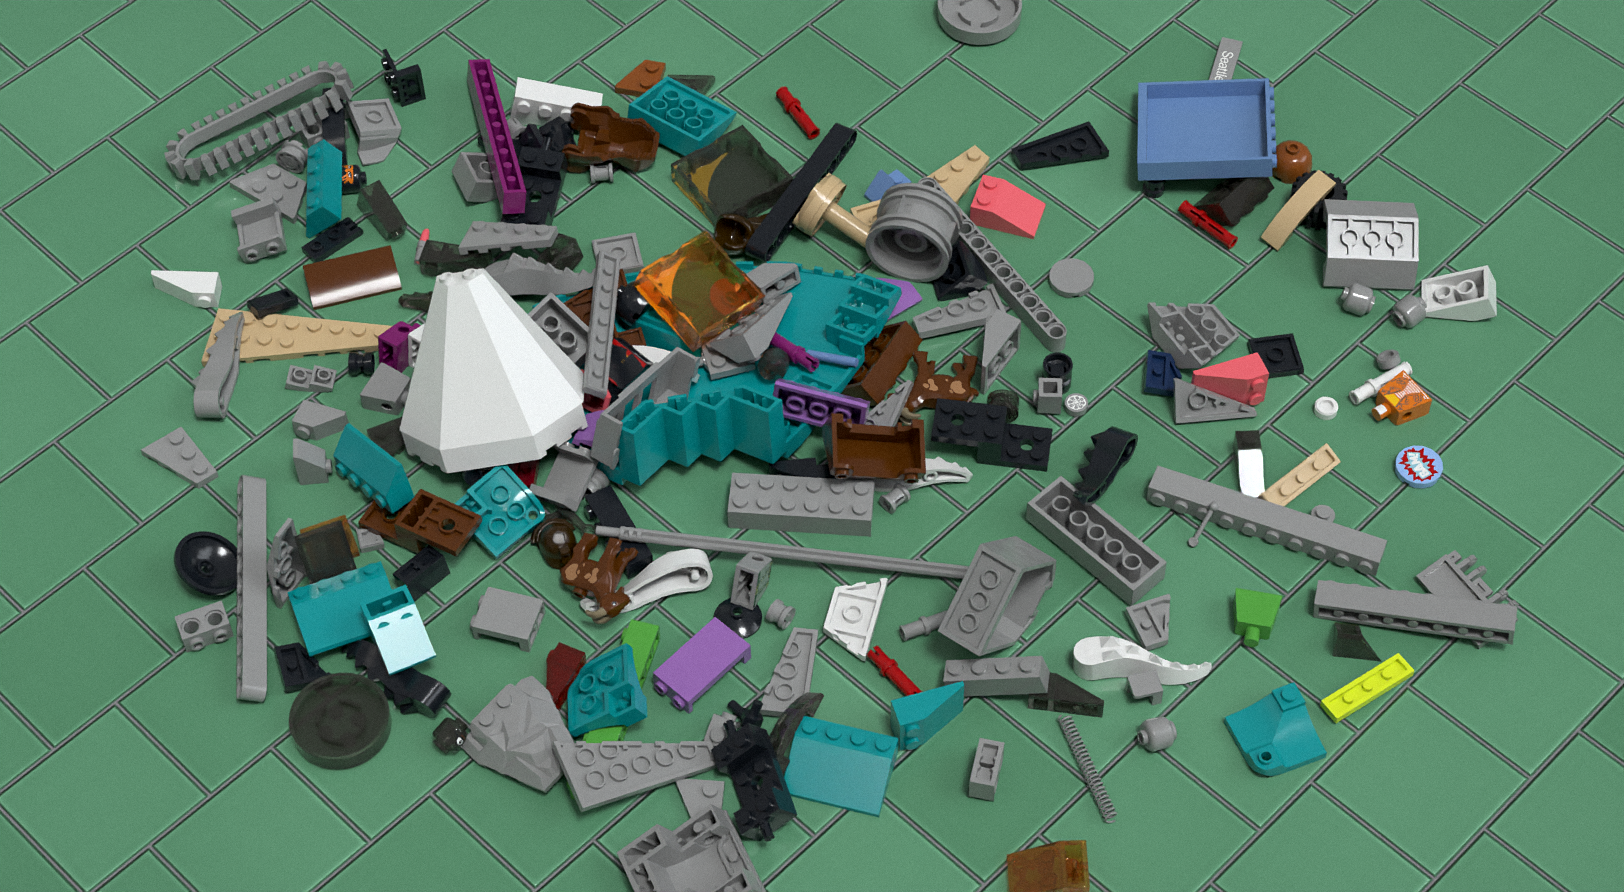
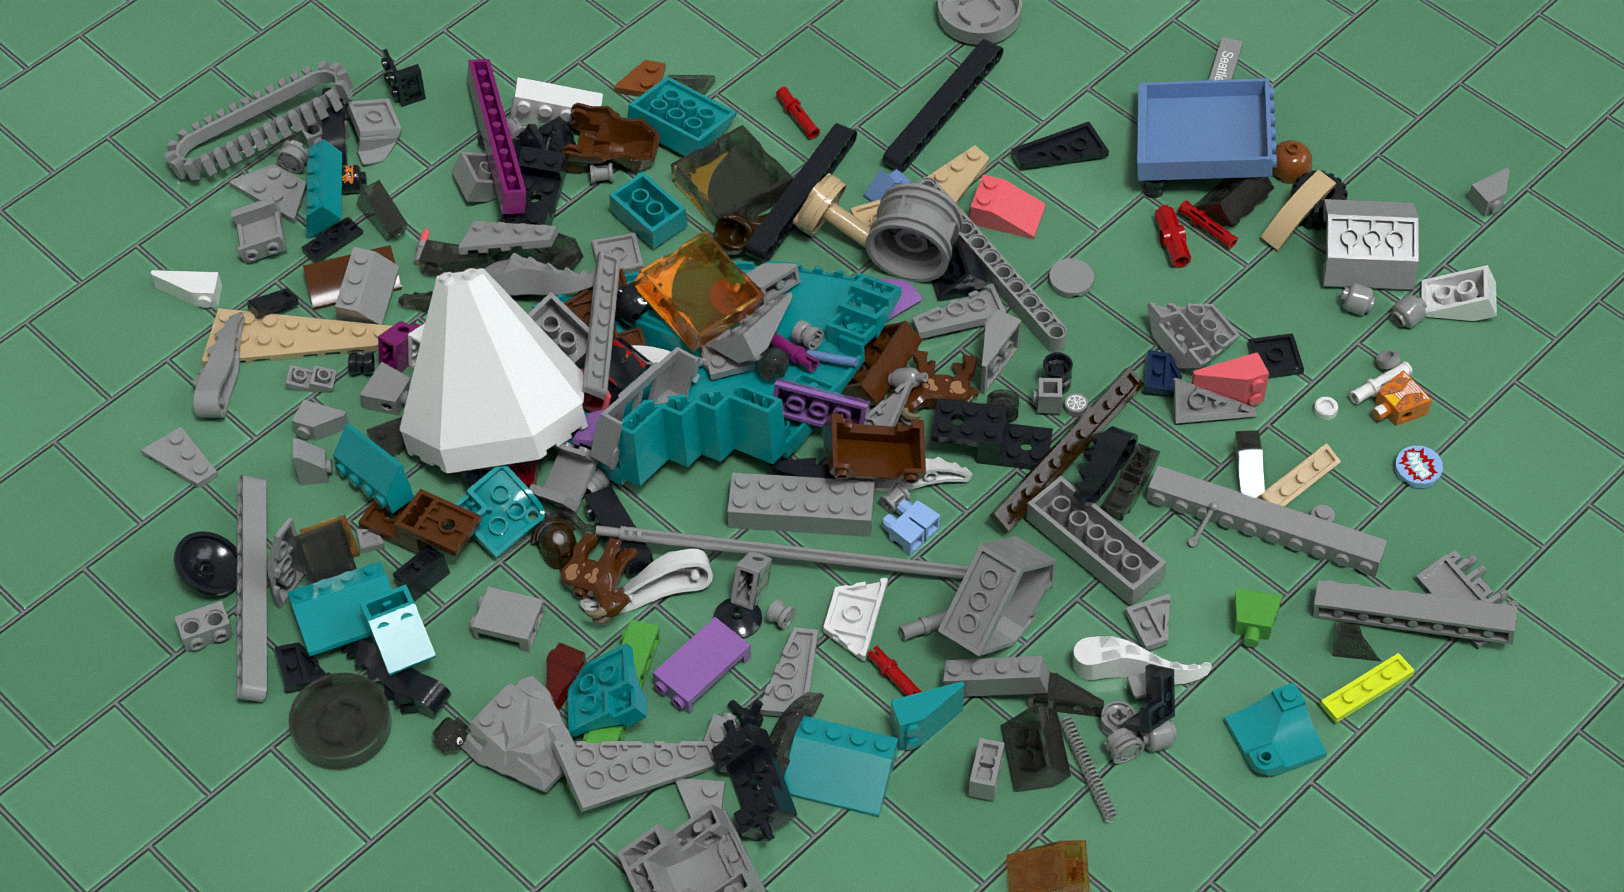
none -> light grey slope [335,247,399,325]
none -> teal brick [609,172,687,249]
none -> light grey wheel [791,320,824,350]
none -> black beam [882,39,1004,173]
none -> light blue hips [882,499,940,556]
none -> light grey plant [888,367,928,388]
none -> dark brown plate [989,367,1144,533]
none -> clear smoke slope [1000,703,1071,792]
none -> light grey wheel [1100,701,1136,738]
none -> clear smoke slope [1101,443,1160,521]
none -> light grey wheel [1104,727,1145,764]
none -> black panel [1124,664,1175,733]
none -> red piece [1154,205,1191,268]
none -> light grey slope [1468,168,1510,217]

